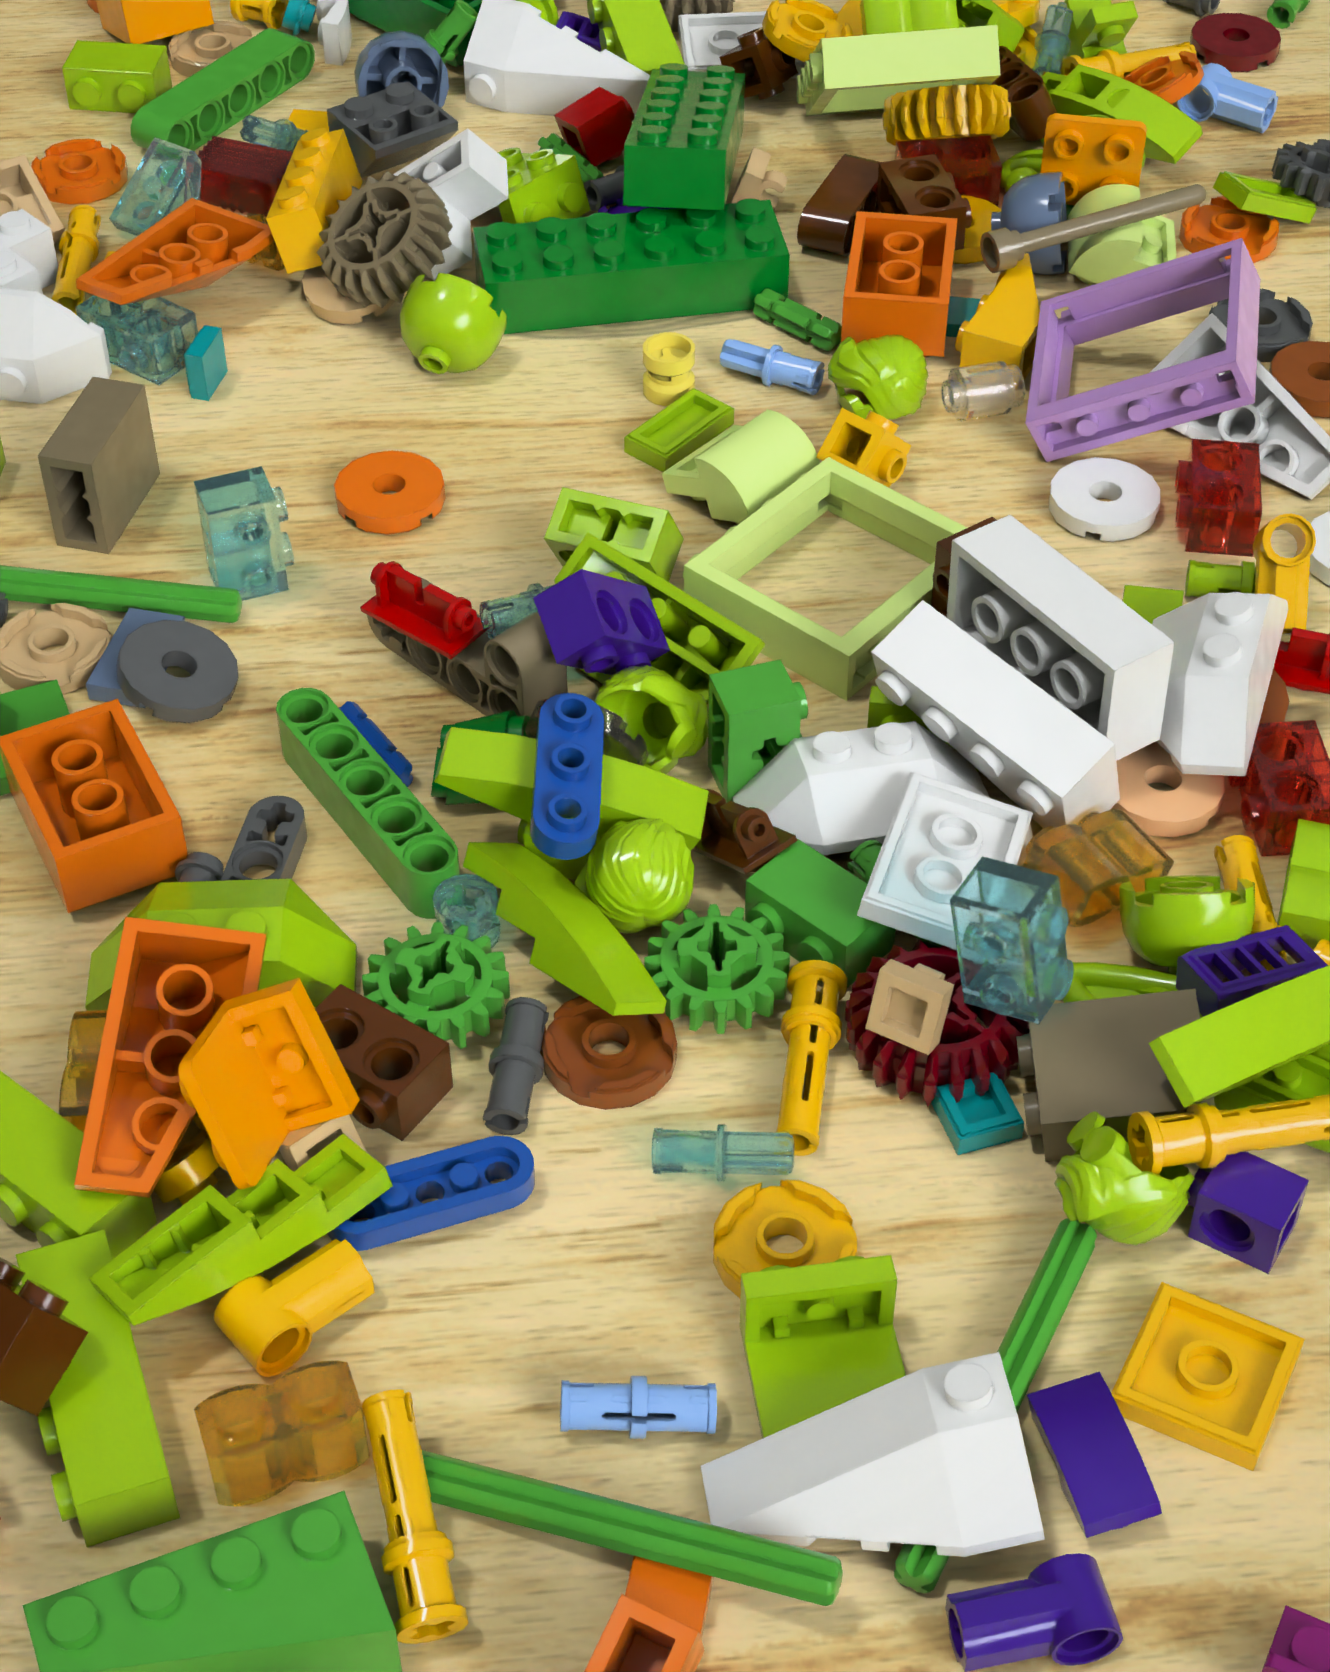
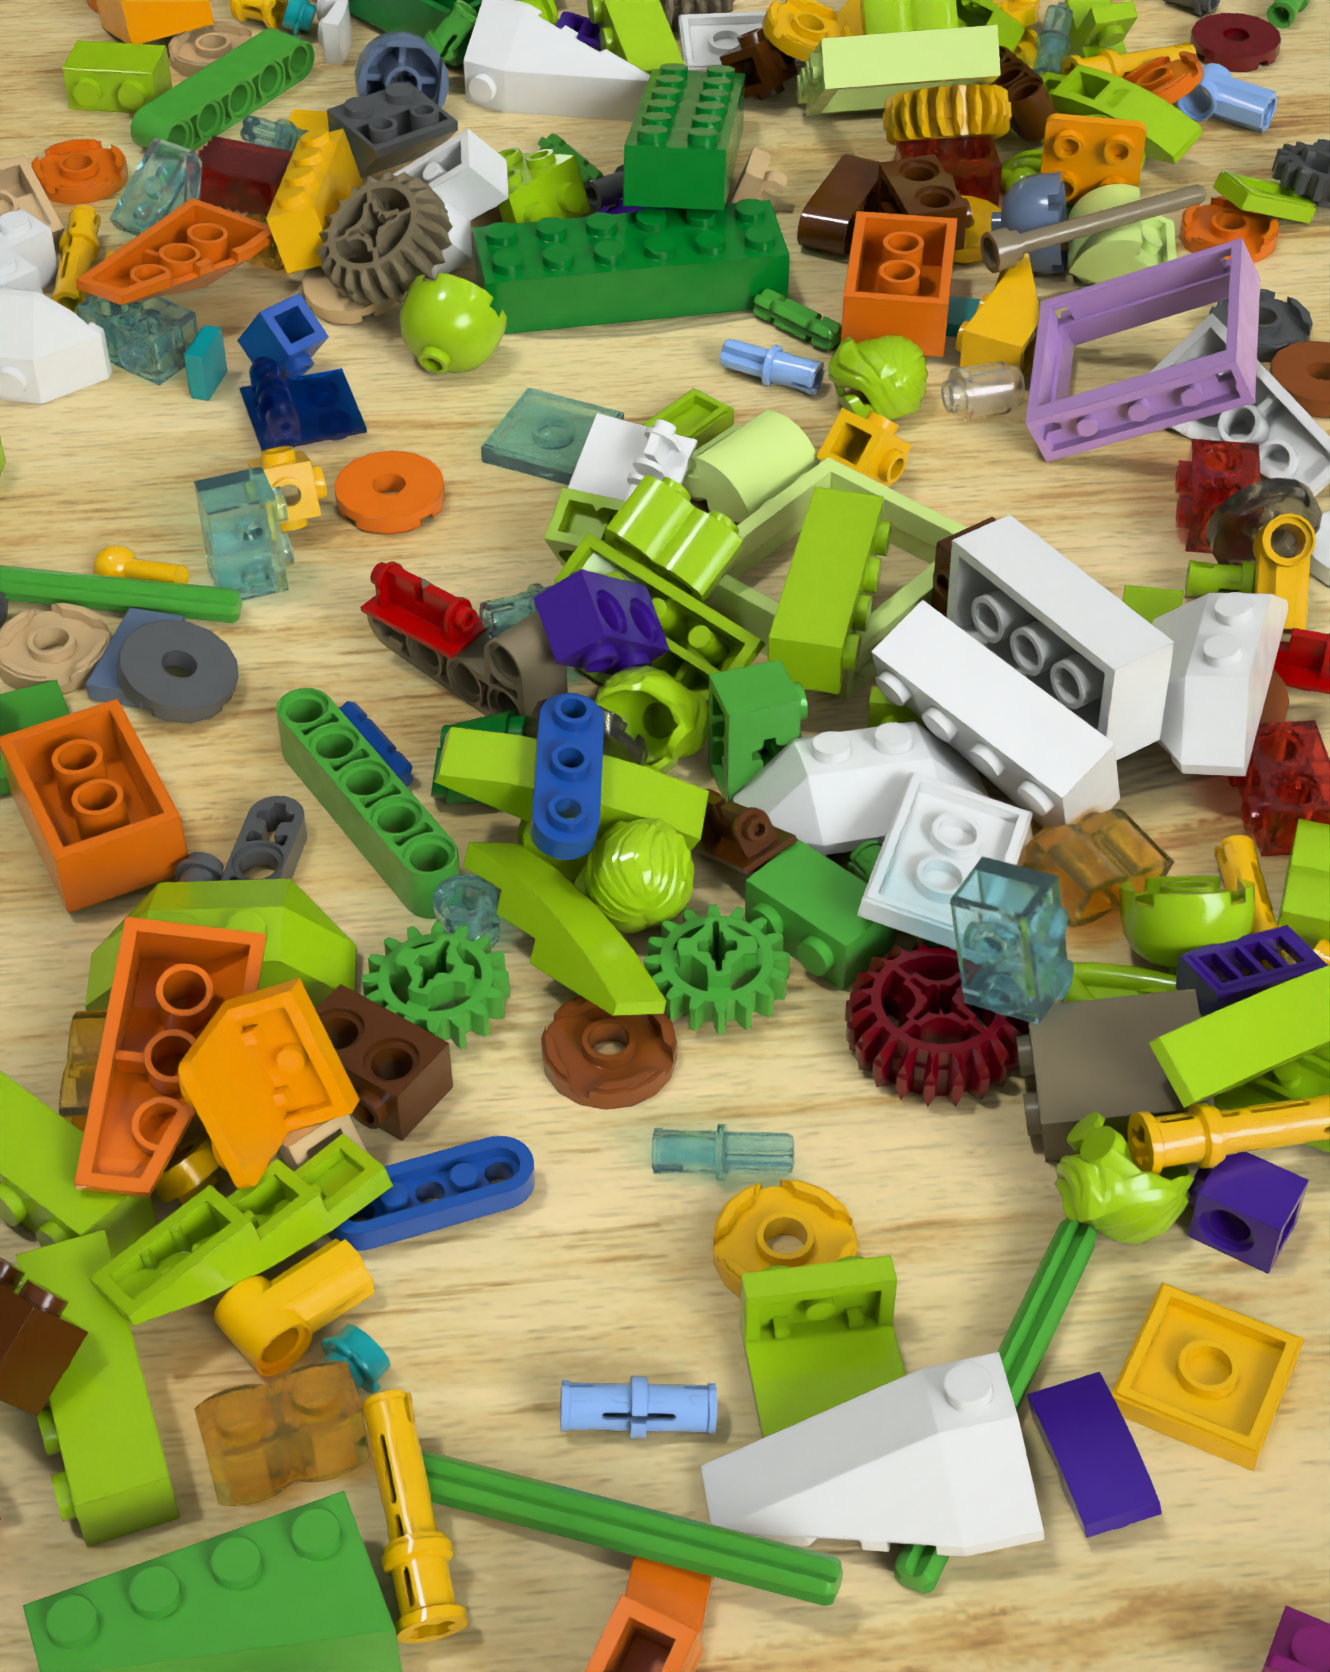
dark tan brick [38,377,160,554] -> none
dark grey pin [483,997,549,1135] -> none
red brick [554,87,635,167] -> none
light yellow wheel [643,332,695,406] -> none
yellow pin [774,960,848,1156] -> none
tan tile [865,959,954,1055] -> none
teal tile [931,1073,1024,1155] -> none
dark purple piece [945,1553,1123,1672] -> none
white tile [1049,457,1160,542] -> none
light nougat tile [1108,742,1225,837] -> none
none -> yellow bar [93,545,189,584]
none -> blue brick [237,293,329,384]
none -> clear blue hinge [239,357,367,452]
none -> yellow brick [242,446,327,531]
none -> teal plate [320,1324,391,1395]
none -> clear light blue tile [481,388,624,486]
none -> white hinge [568,413,698,501]
none -> lime brick [605,474,743,604]
none -> lime brick [768,487,892,694]
none -> clear smoke tile [1205,478,1322,567]

